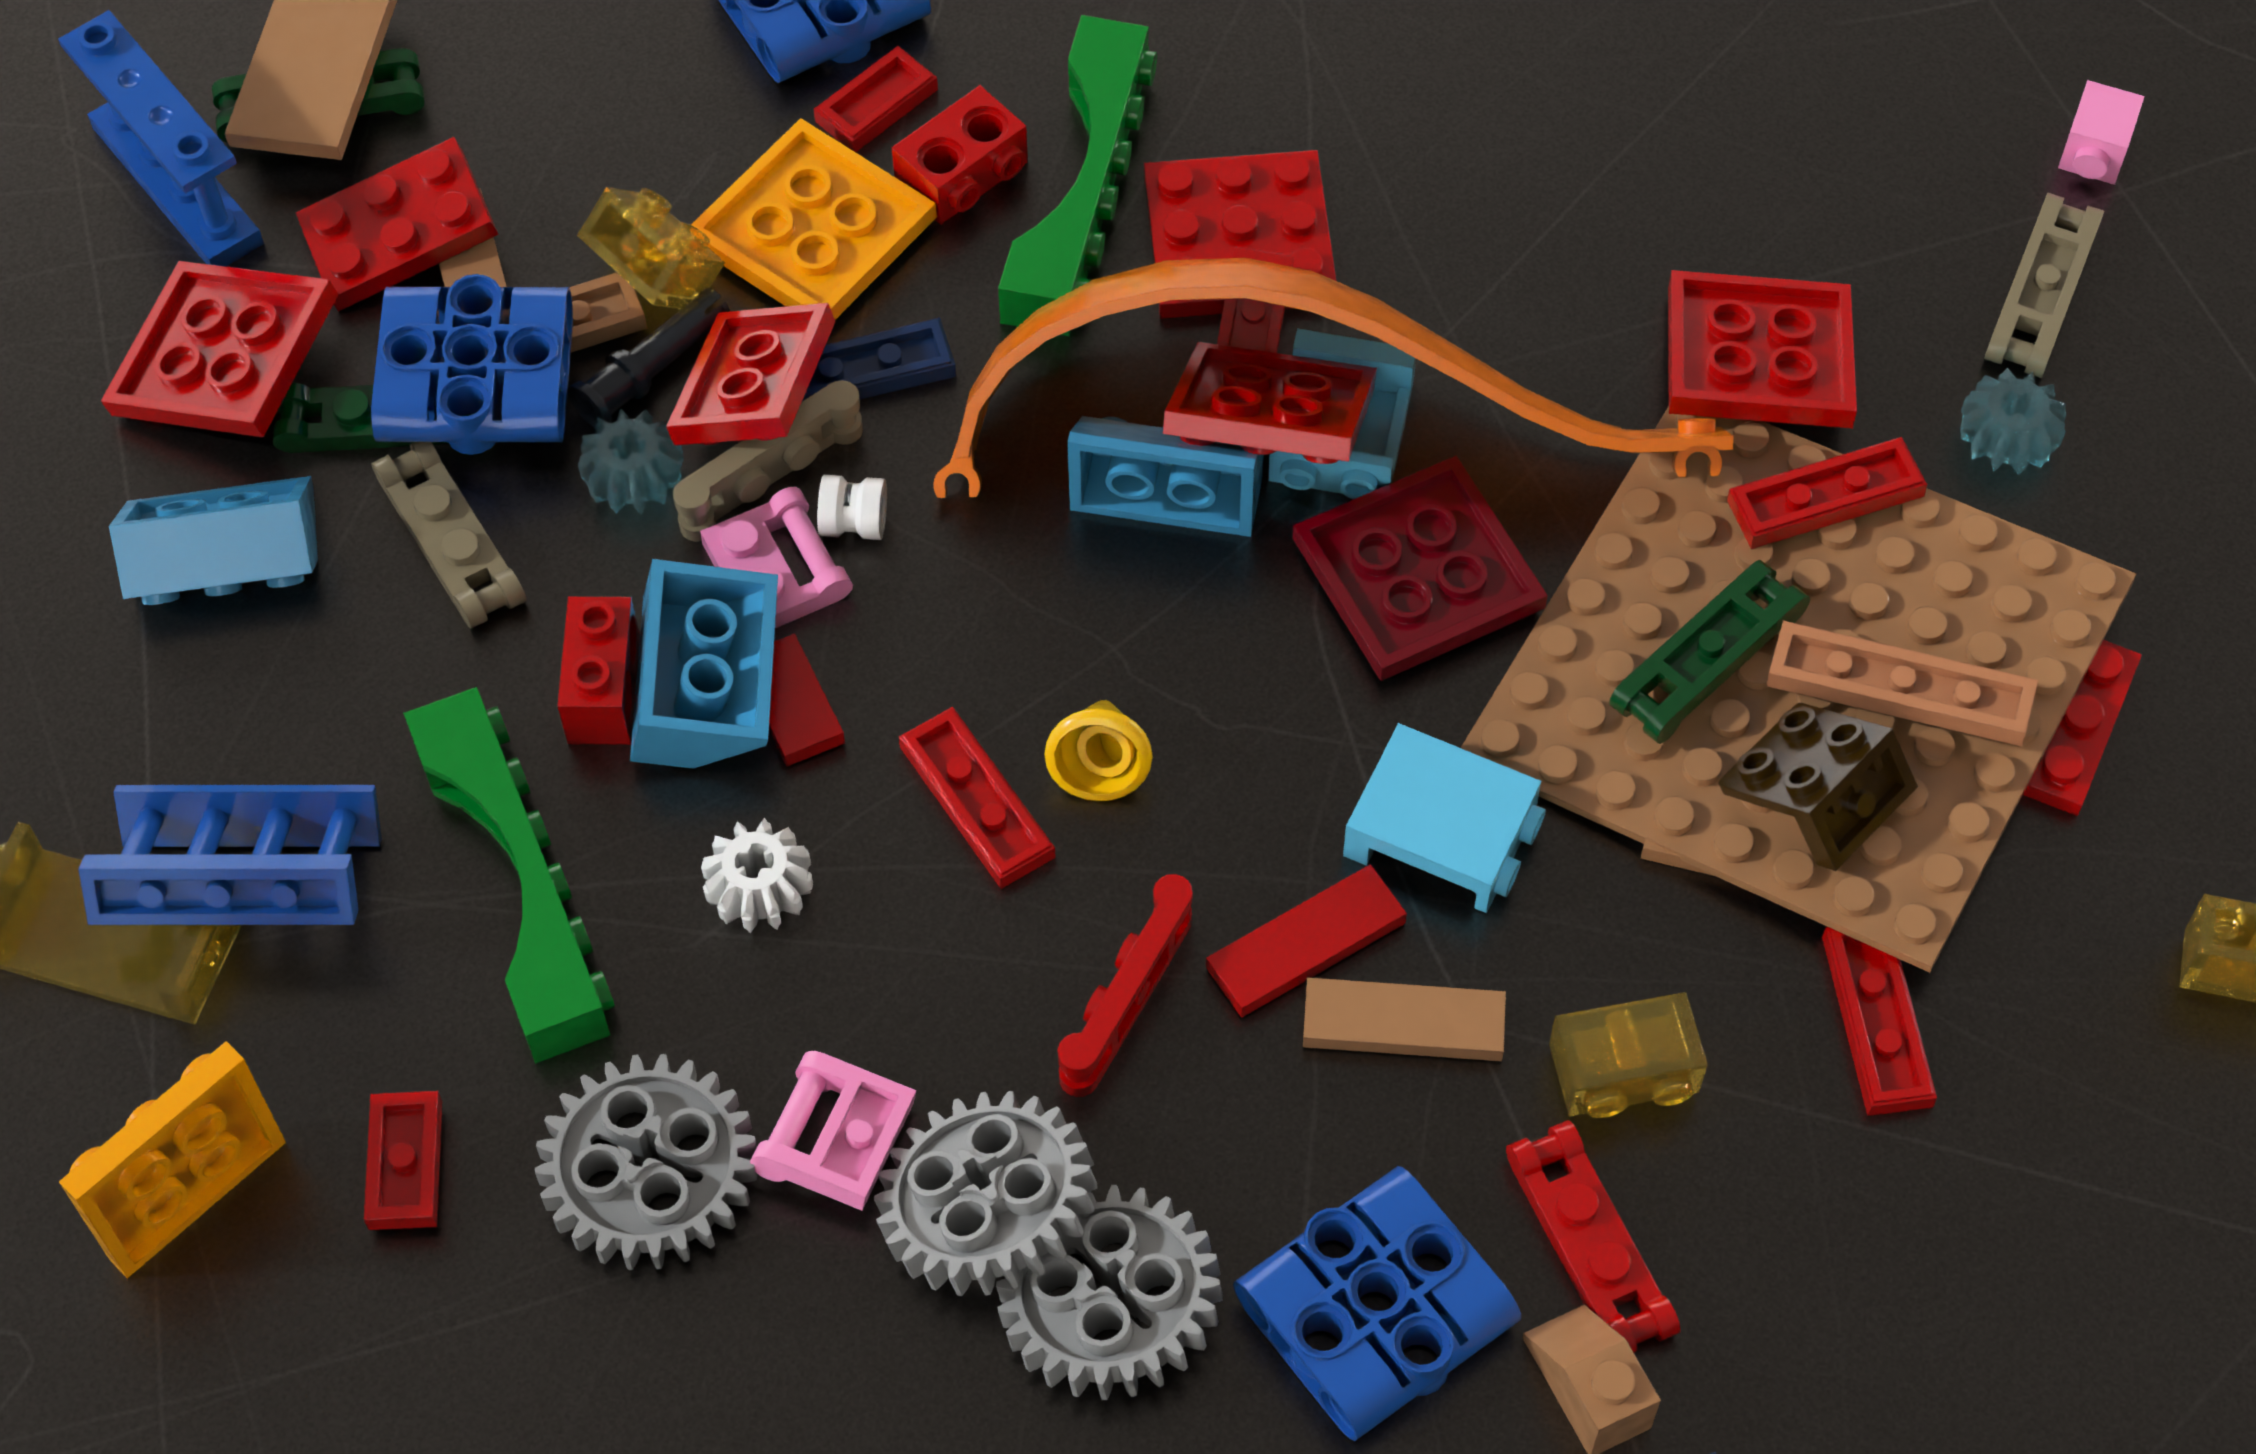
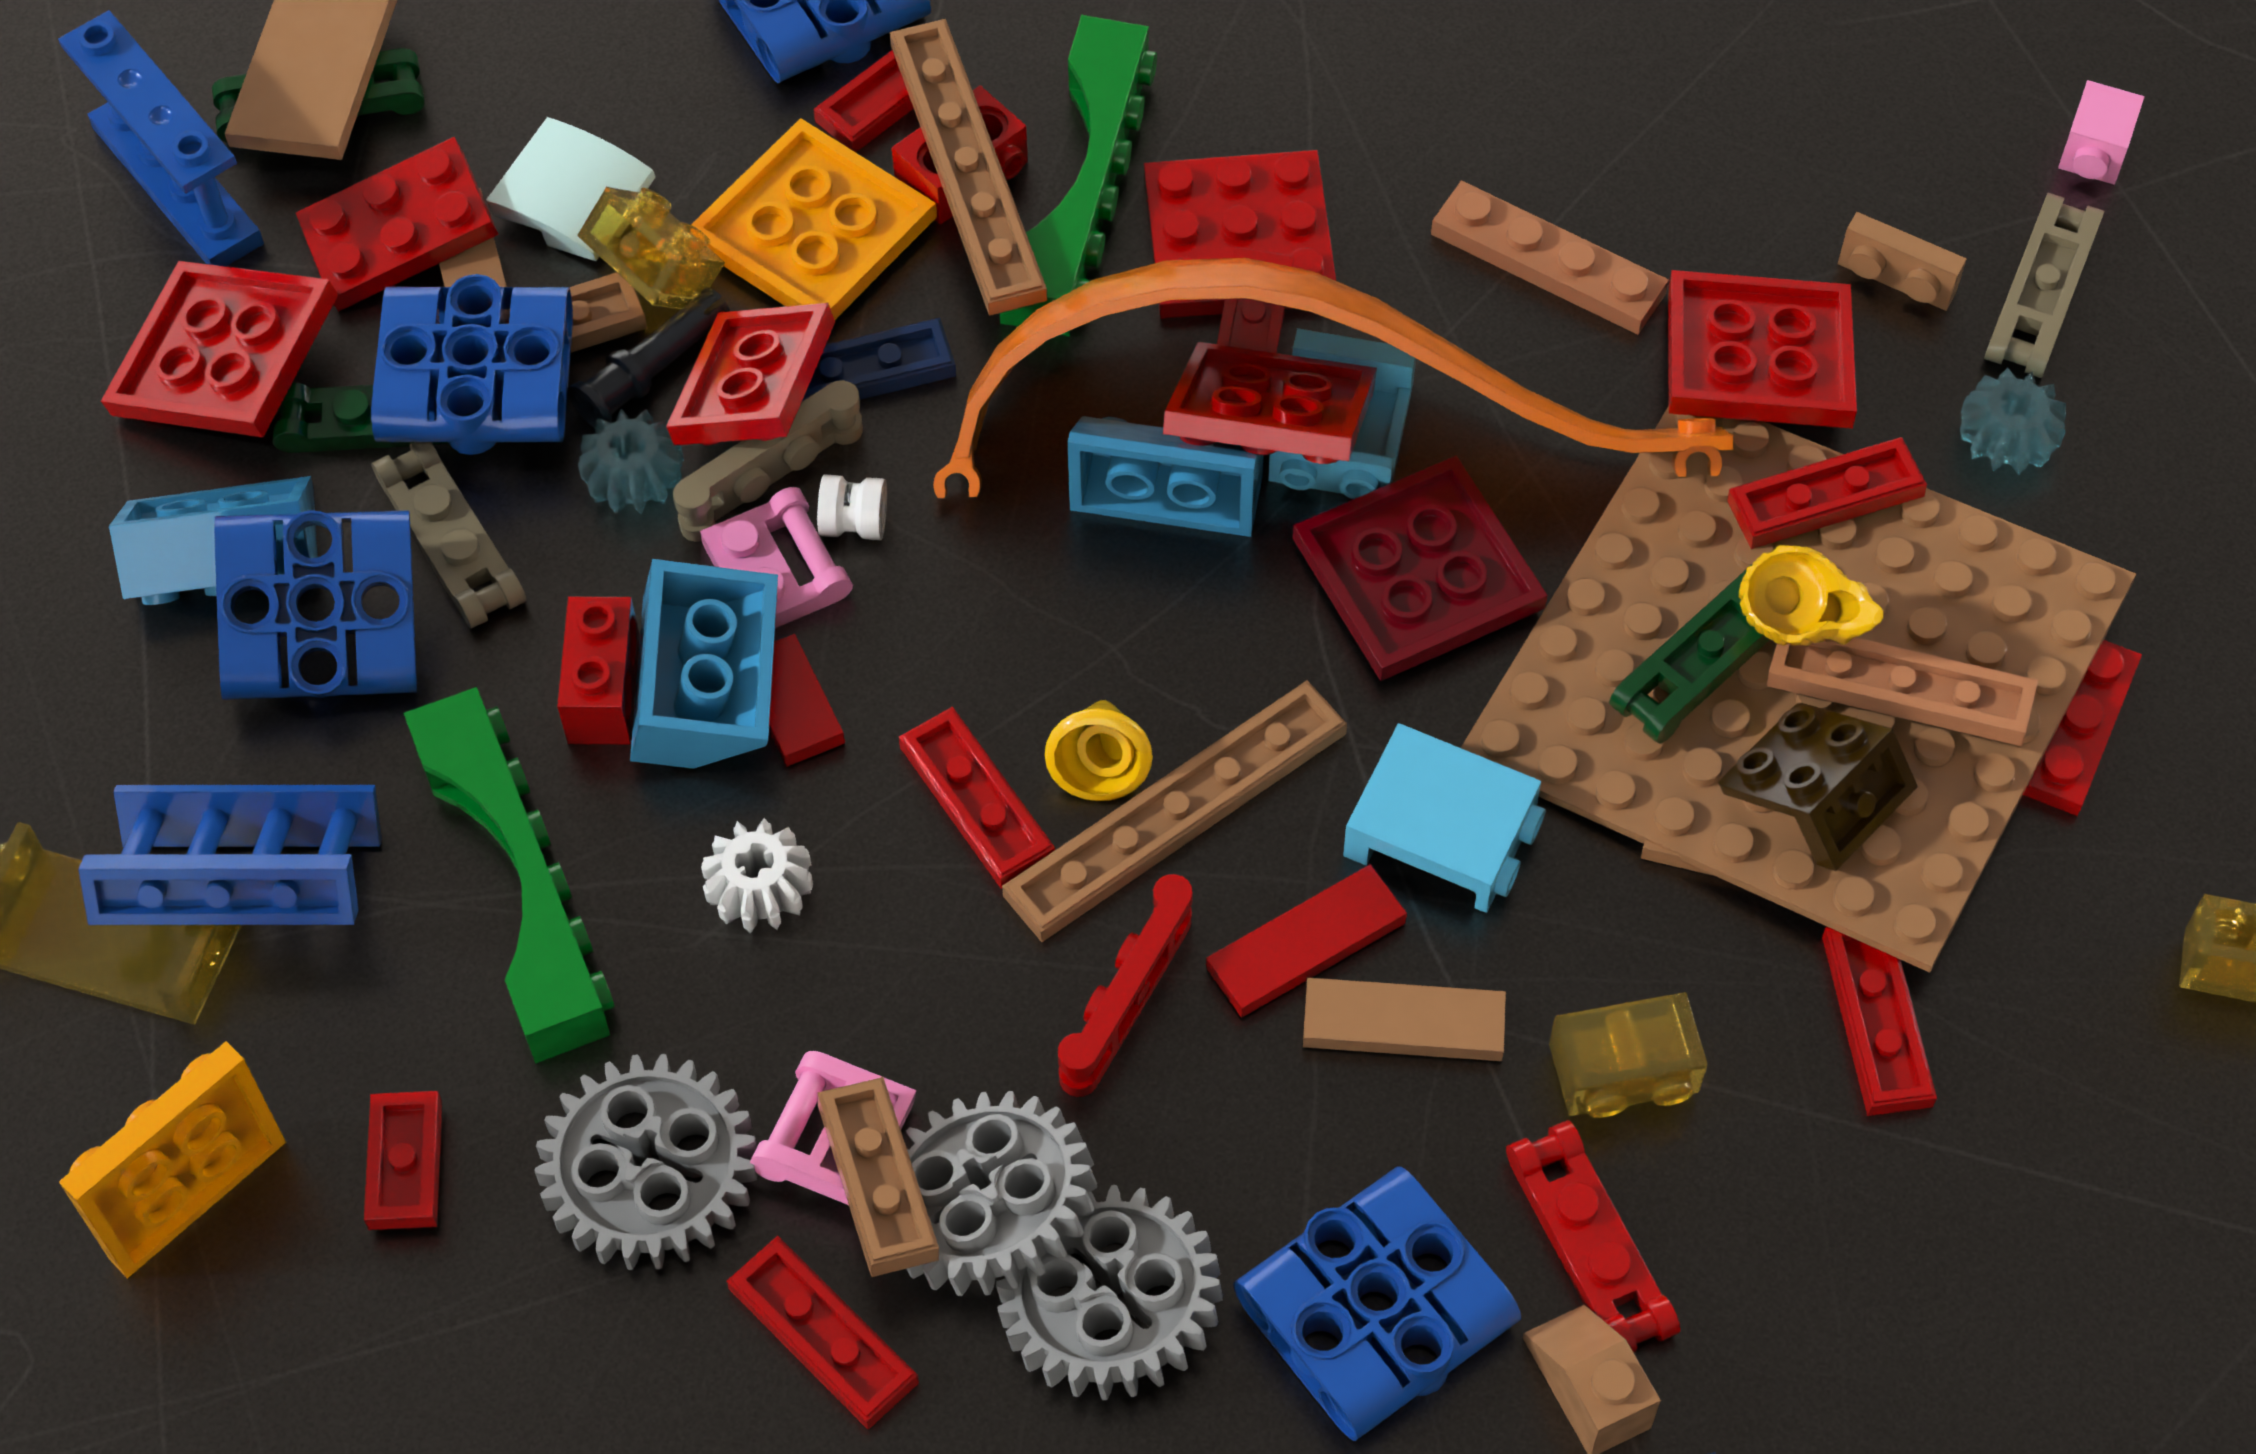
none -> blue connector [214,510,417,700]
none -> light aqua slope [486,117,656,261]
none -> red tile [727,1236,919,1430]
none -> medium nougat tile [817,1077,939,1277]
none -> medium nougat tile [890,19,1047,316]
none -> medium nougat tile [1002,680,1347,942]
none -> nougat plate [1431,180,1669,335]
none -> yellow hair [1739,545,1884,646]
none -> medium nougat plate [1838,212,1967,311]

